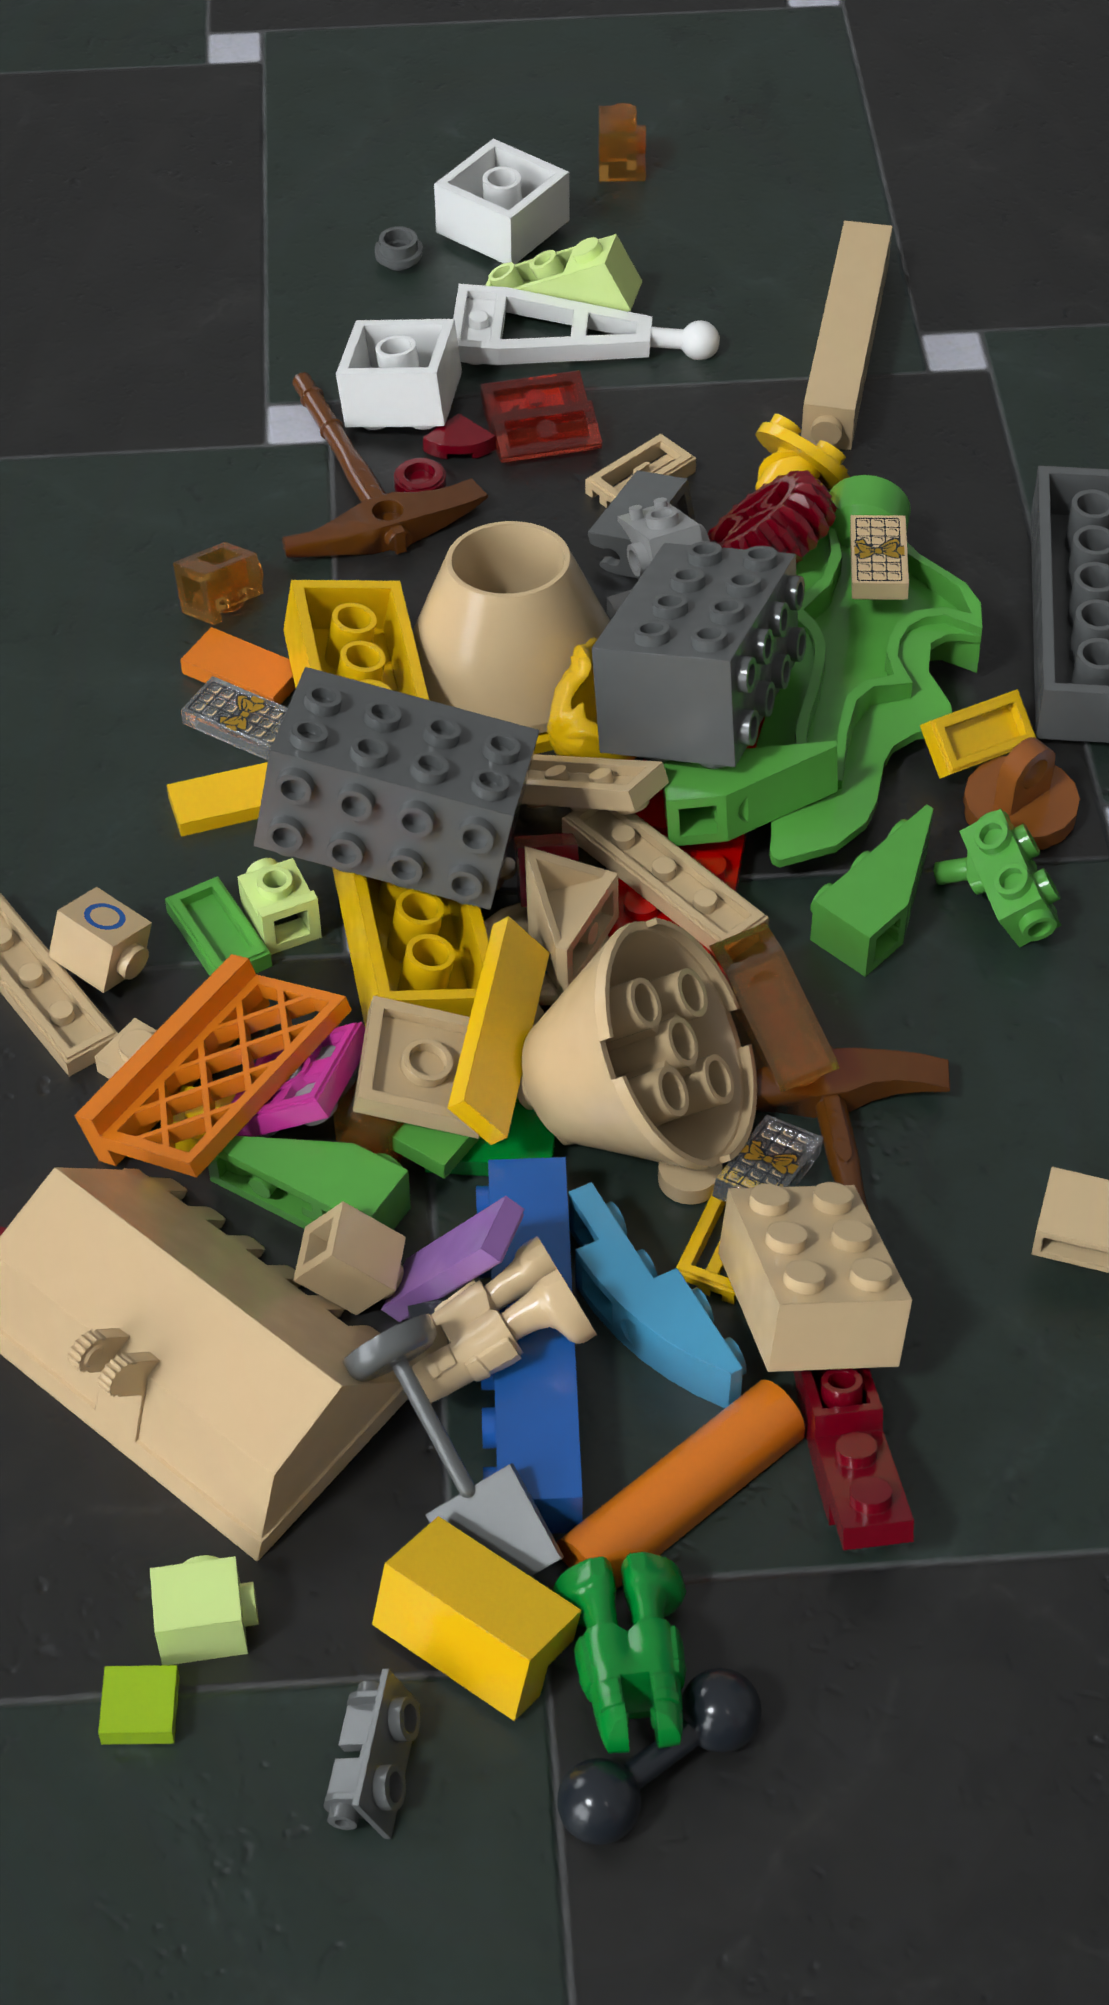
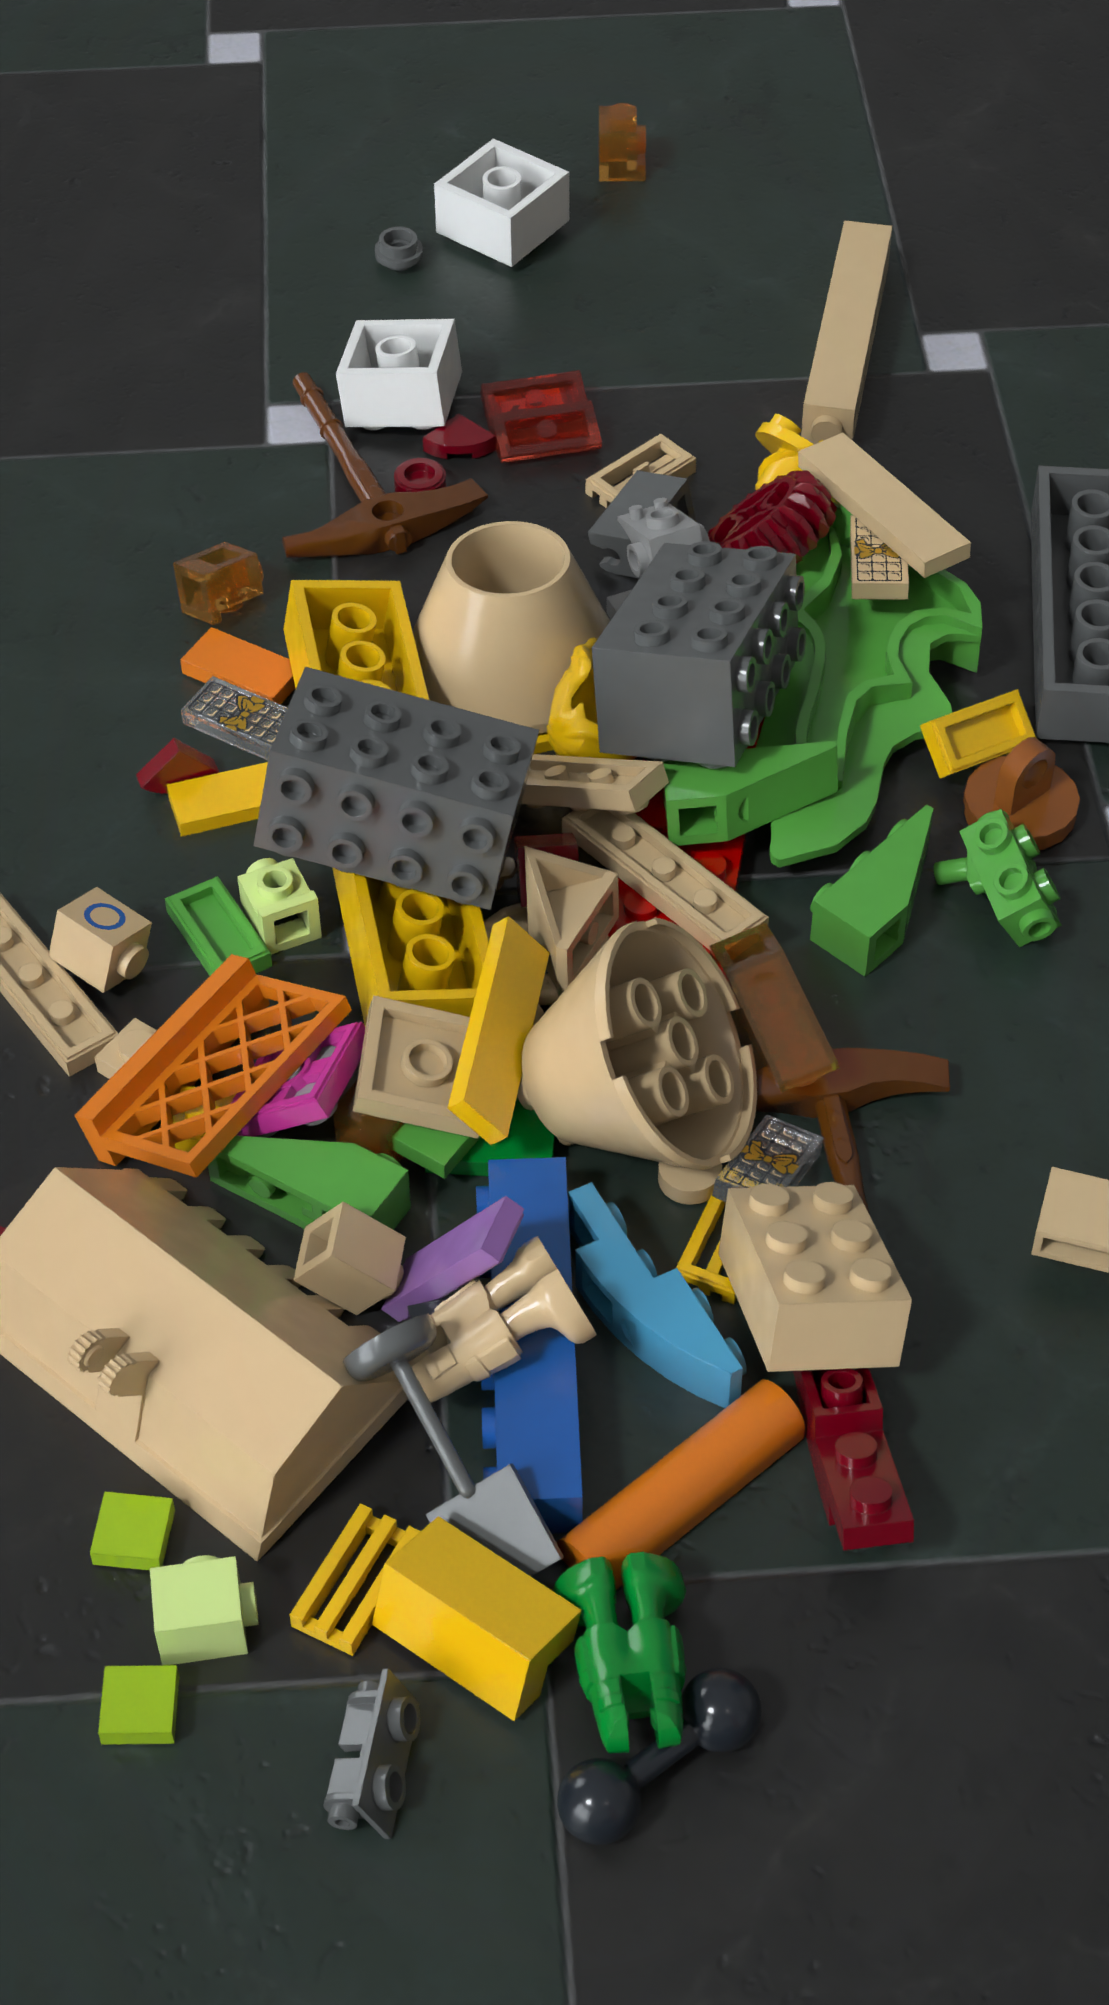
white plate [453,284,720,365] -> none
yellowish green slope [485,234,642,312] -> none
none -> lime tile [90,1492,175,1570]
none -> dark red tile [136,738,219,794]
none -> yellow tile [289,1503,421,1656]
none -> tan tile [798,432,971,578]

